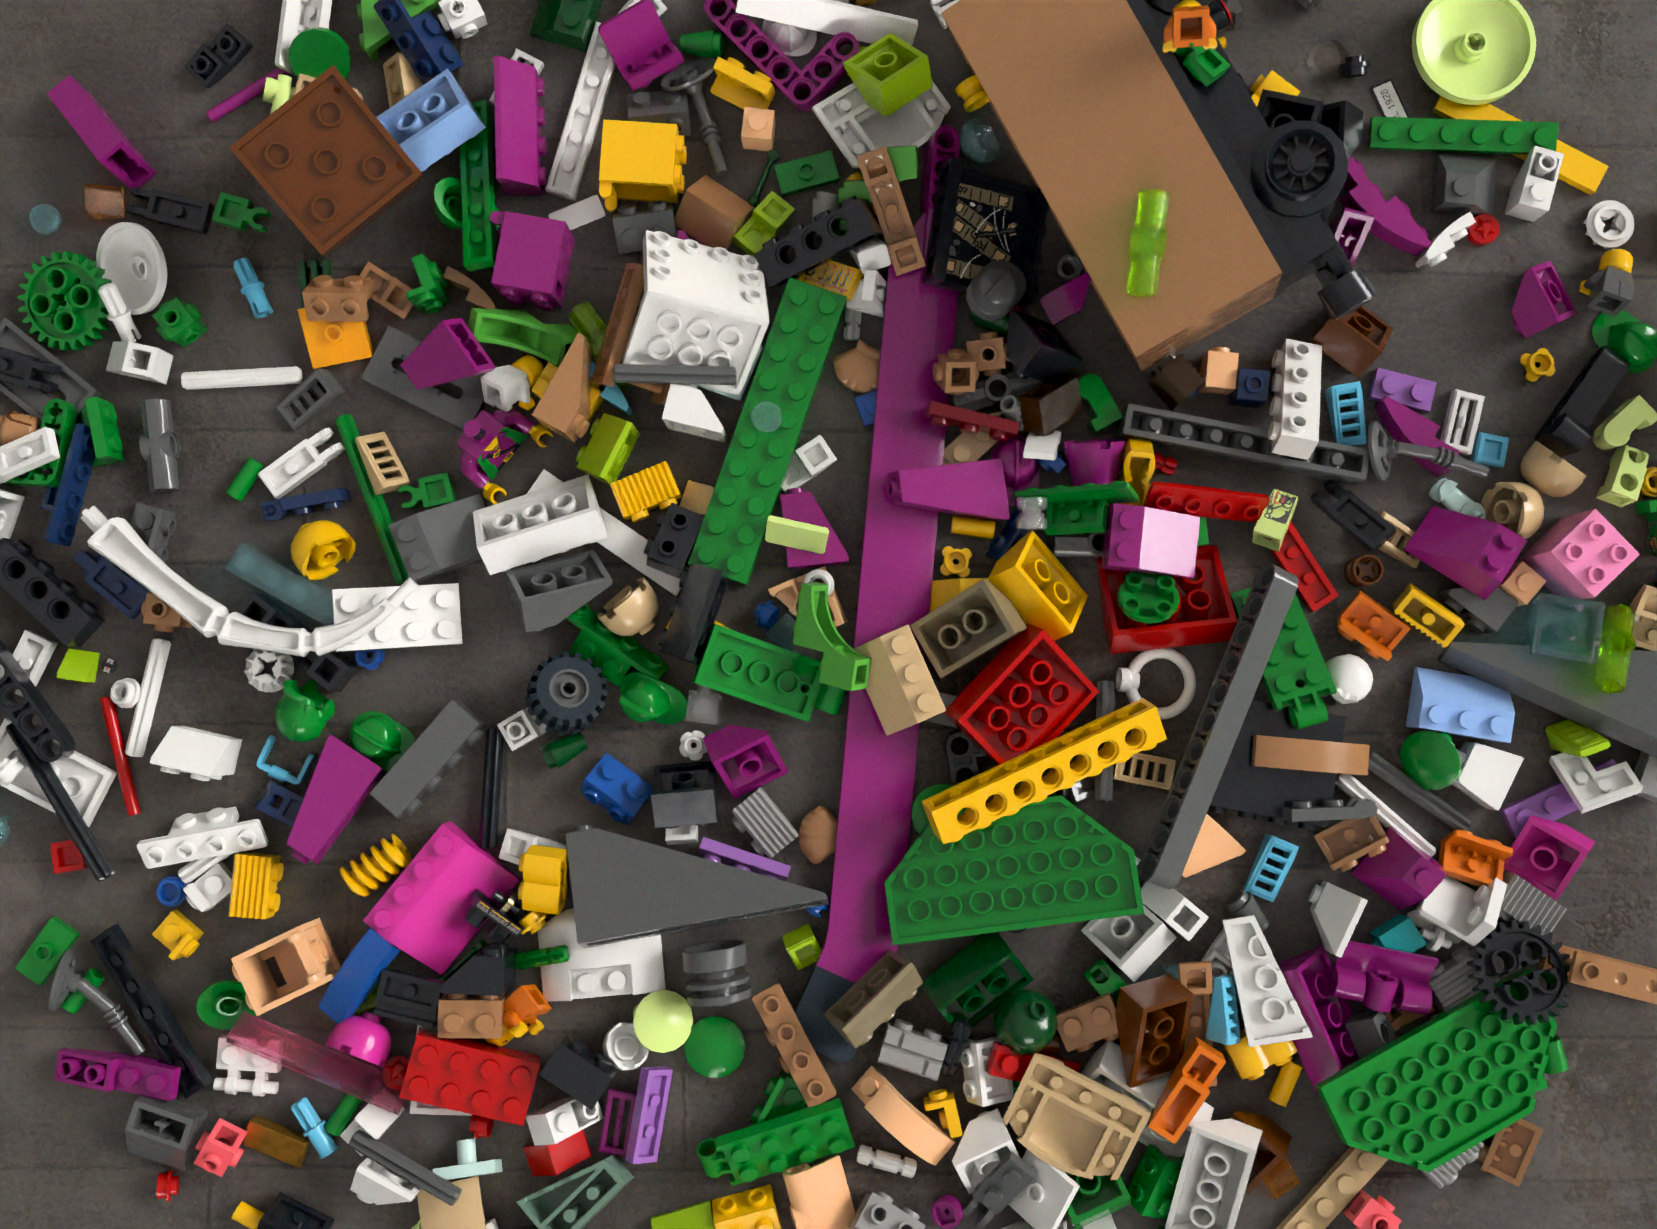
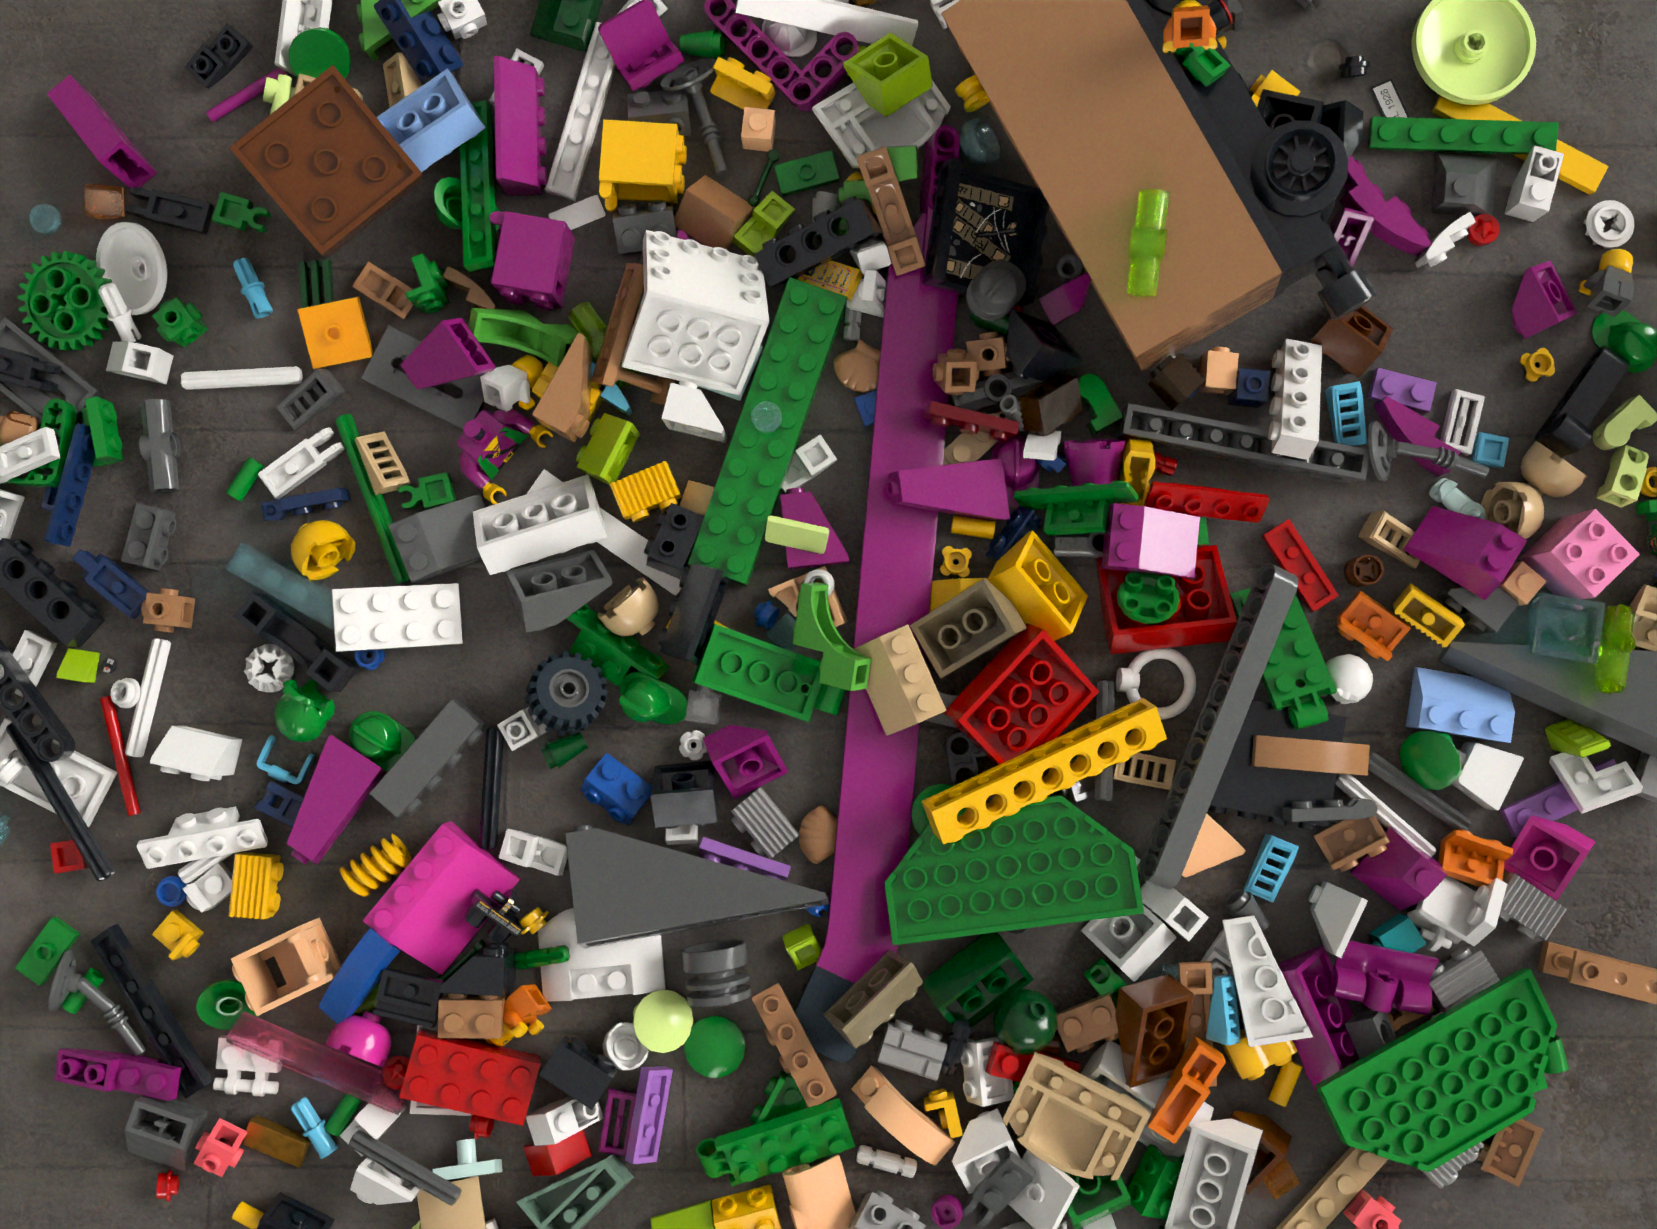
white animal [81,506,418,657] -> none
medium nougat bracket [302,275,375,322] -> none
yellow brick [518,845,568,915] -> none
dark grey axle [613,364,737,385] -> none
clear wheel [1016,497,1048,530] -> none
yellowish green leg [1252,489,1298,552] -> none
black hinge [1310,479,1396,553] -> none
black gear [1467,920,1574,1026] -> none

